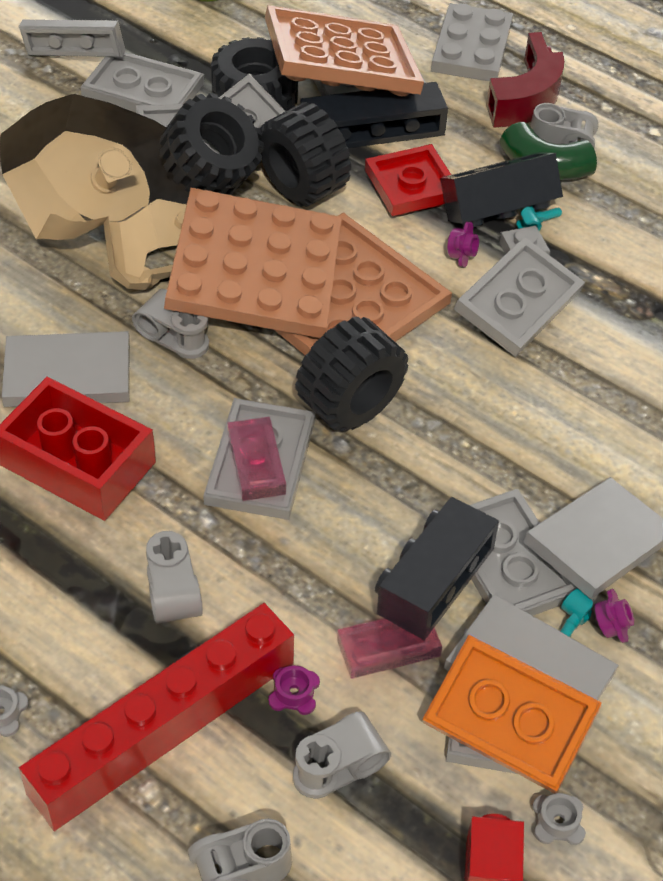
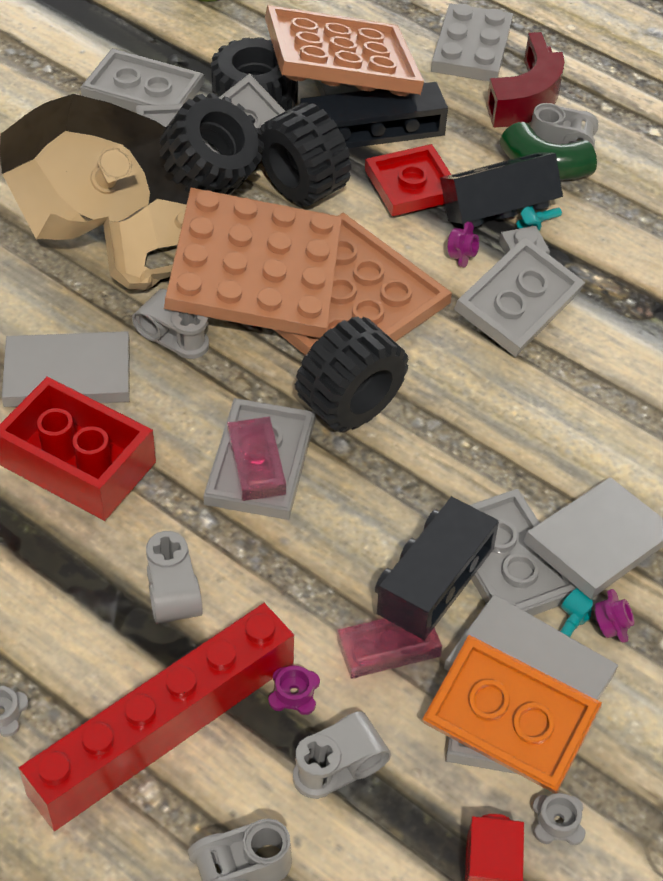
light grey tile [19,19,126,57] -> none

